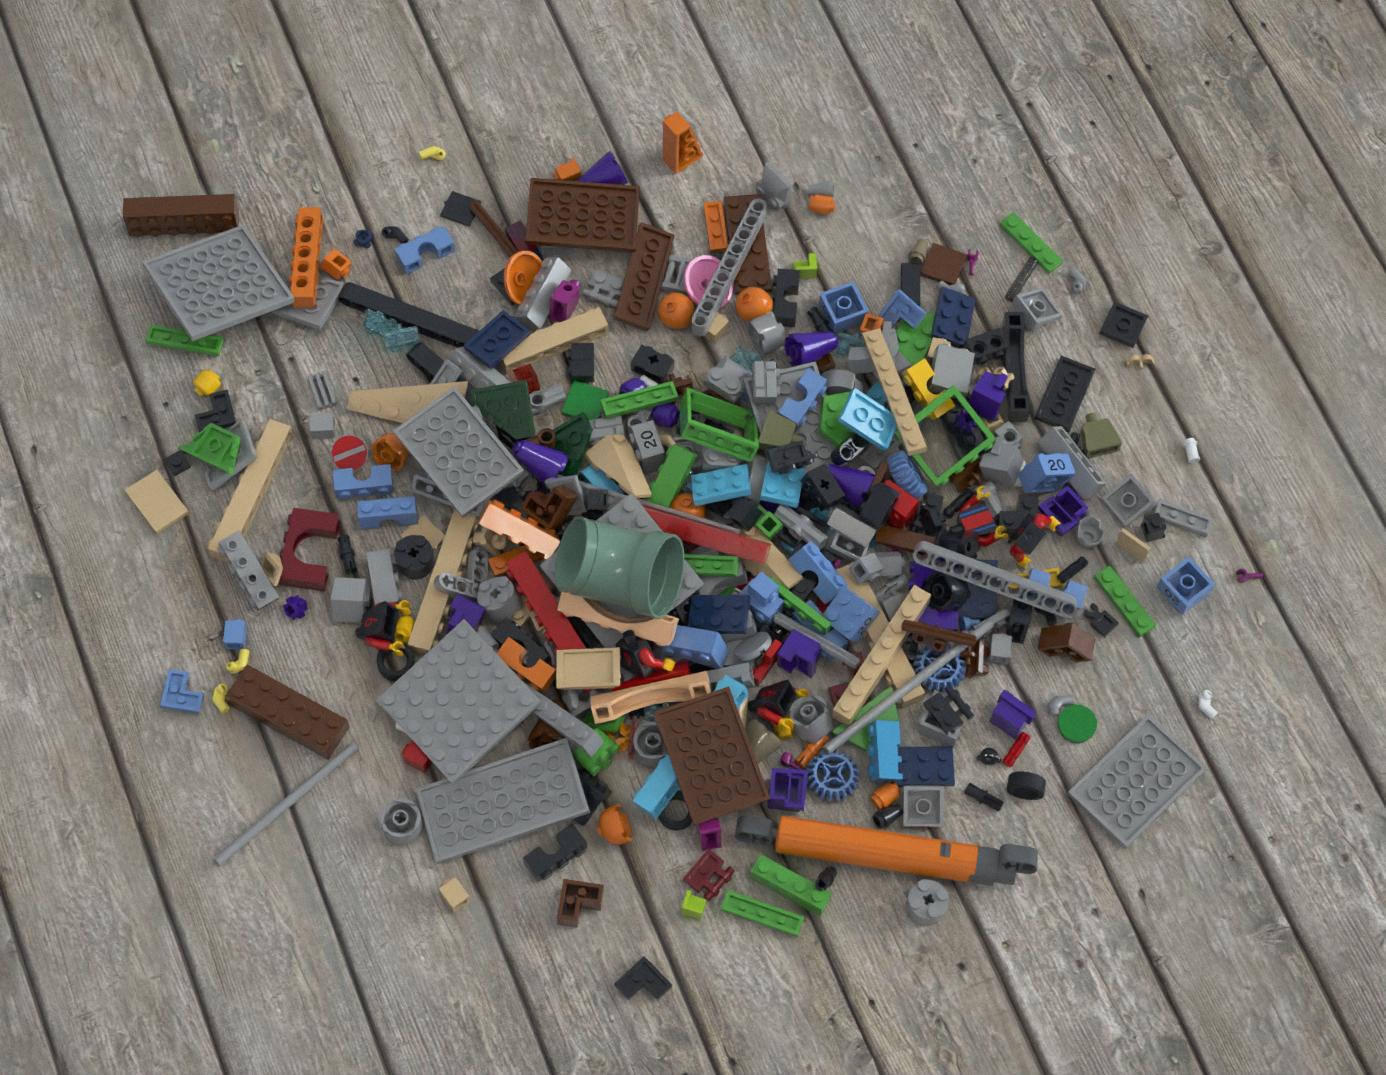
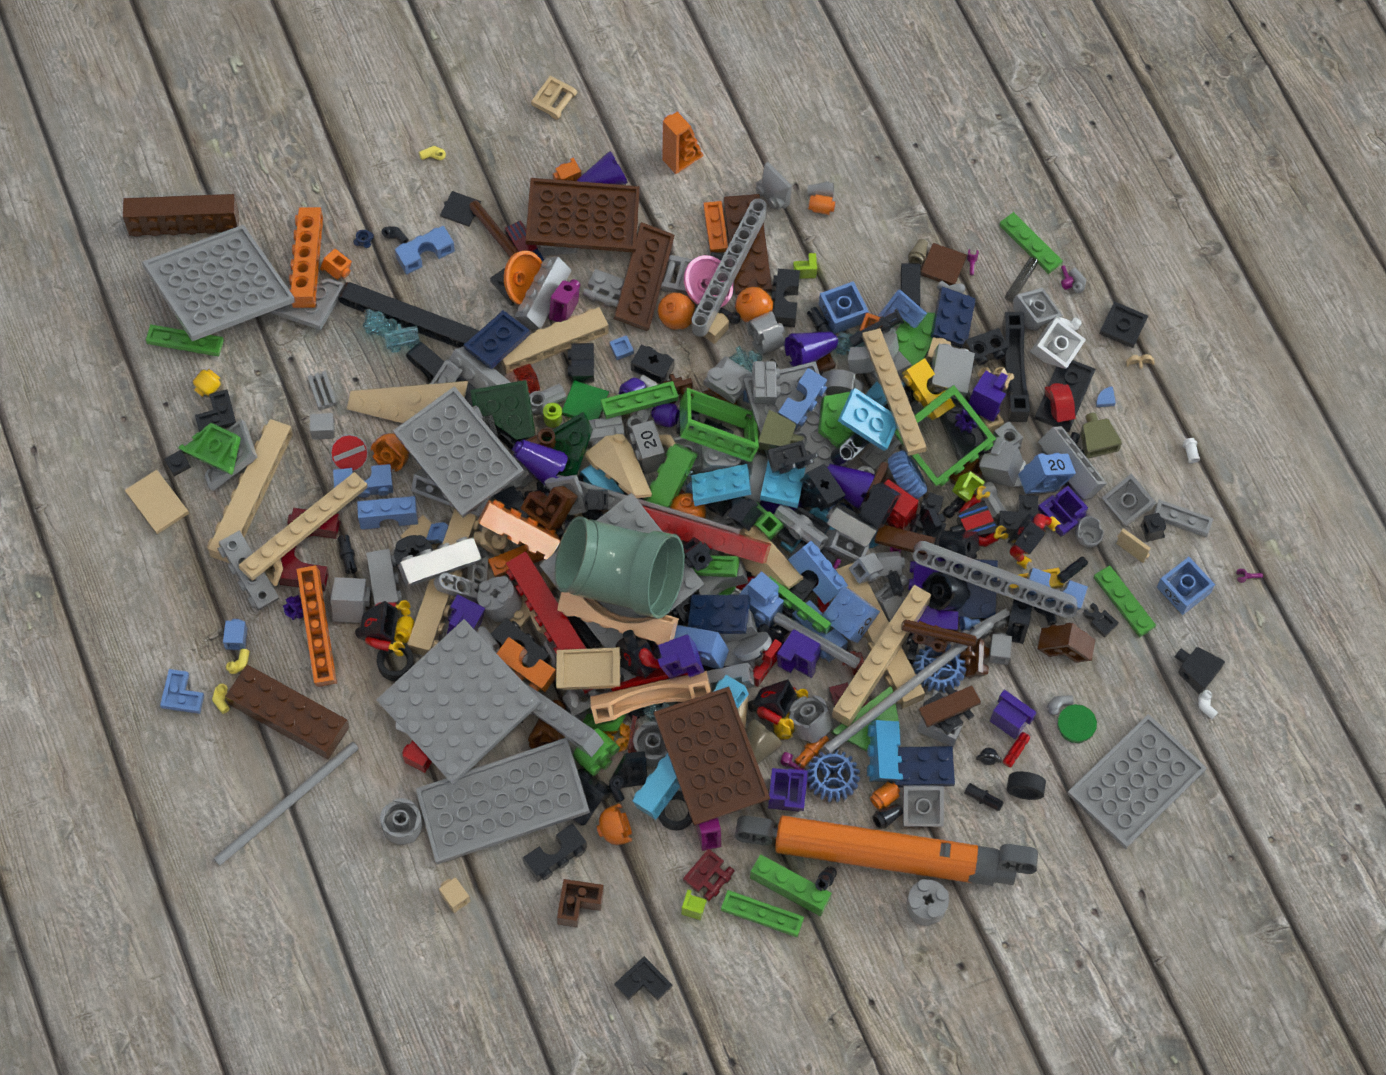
none -> tan plate [239,472,367,581]
none -> orange brick [297,565,337,687]
none -> brick [398,537,481,588]
none -> medium blue plate [426,522,449,544]
none -> tan plate [531,76,577,120]
none -> lime brick [543,403,562,428]
none -> black arm [608,775,625,803]
none -> medium blue plate [609,335,634,360]
none -> black wing [609,751,647,788]
none -> dark purple plate [658,634,704,679]
none -> black brick [683,537,713,571]
none -> black arm [718,307,741,325]
none -> black pin [849,309,904,347]
none -> black axle [887,570,904,597]
none -> reddish brown tile [918,685,981,728]
none -> lime panel [952,471,985,502]
none -> white slope [1030,317,1086,369]
none -> red brick [1044,383,1076,422]
none -> white arm [1055,316,1082,331]
none -> magenta hand [1061,265,1073,290]
none -> medium blue tile [1096,387,1116,407]
none -> black torso [1175,647,1225,694]

